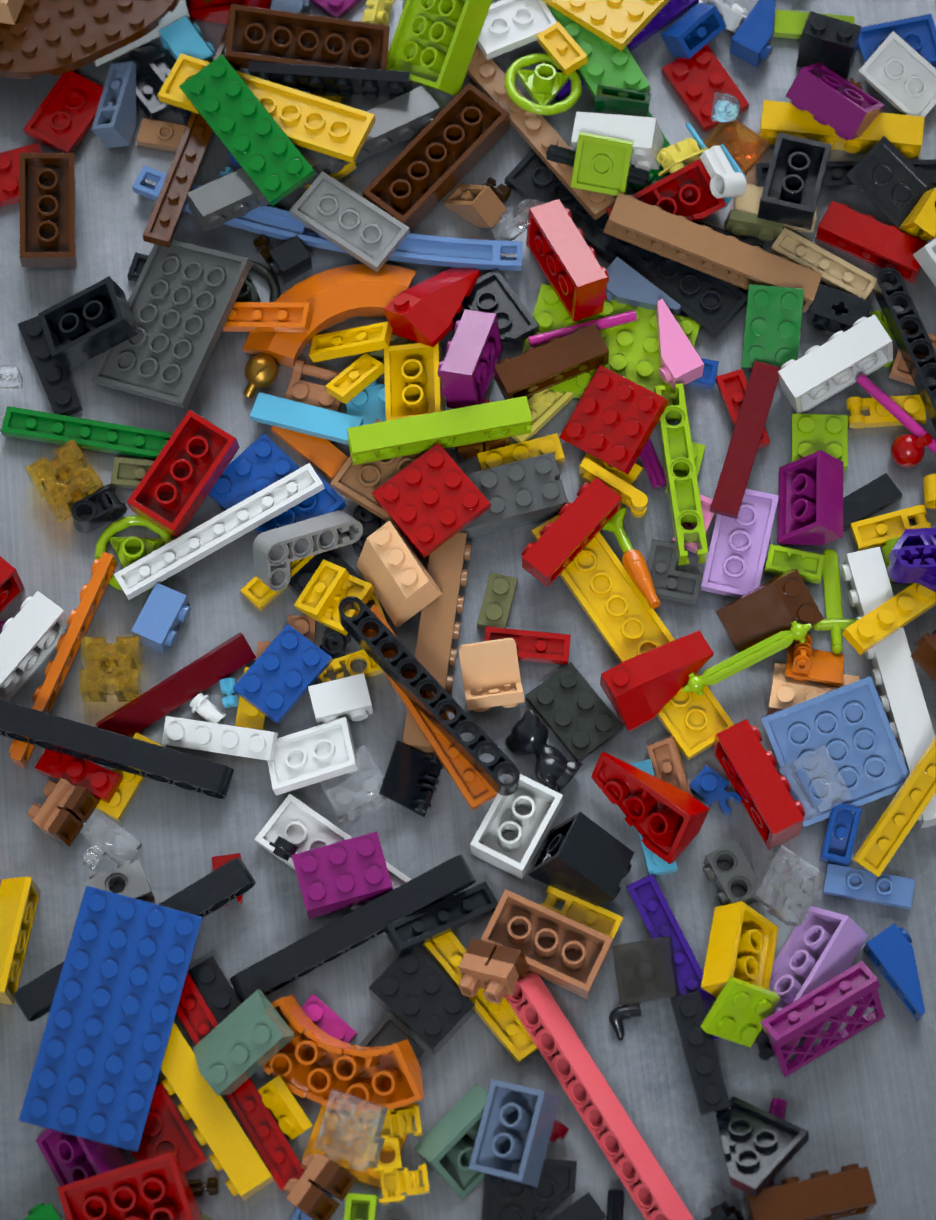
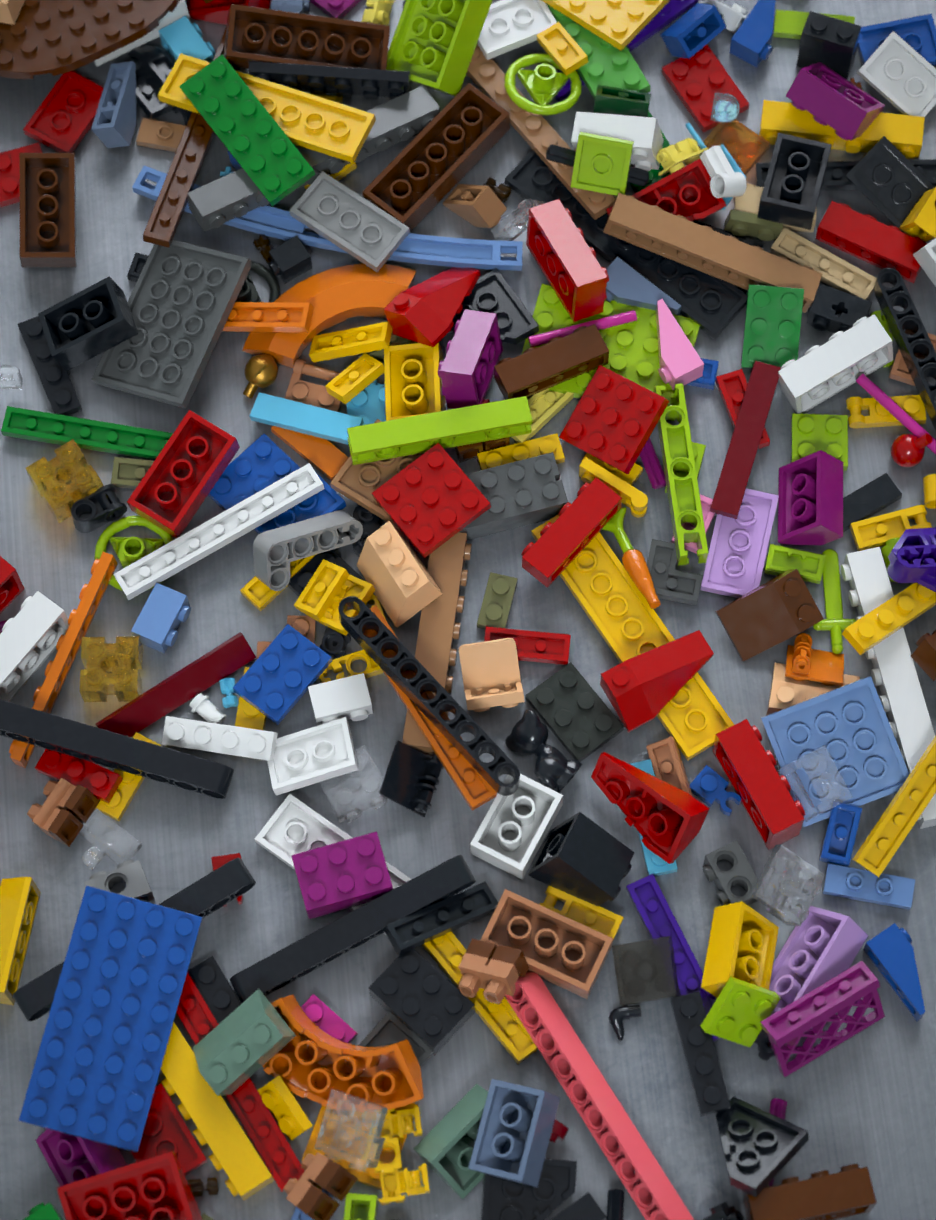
black plate [269,836,299,861] -> none
lime wheel [682,620,812,696] -> none

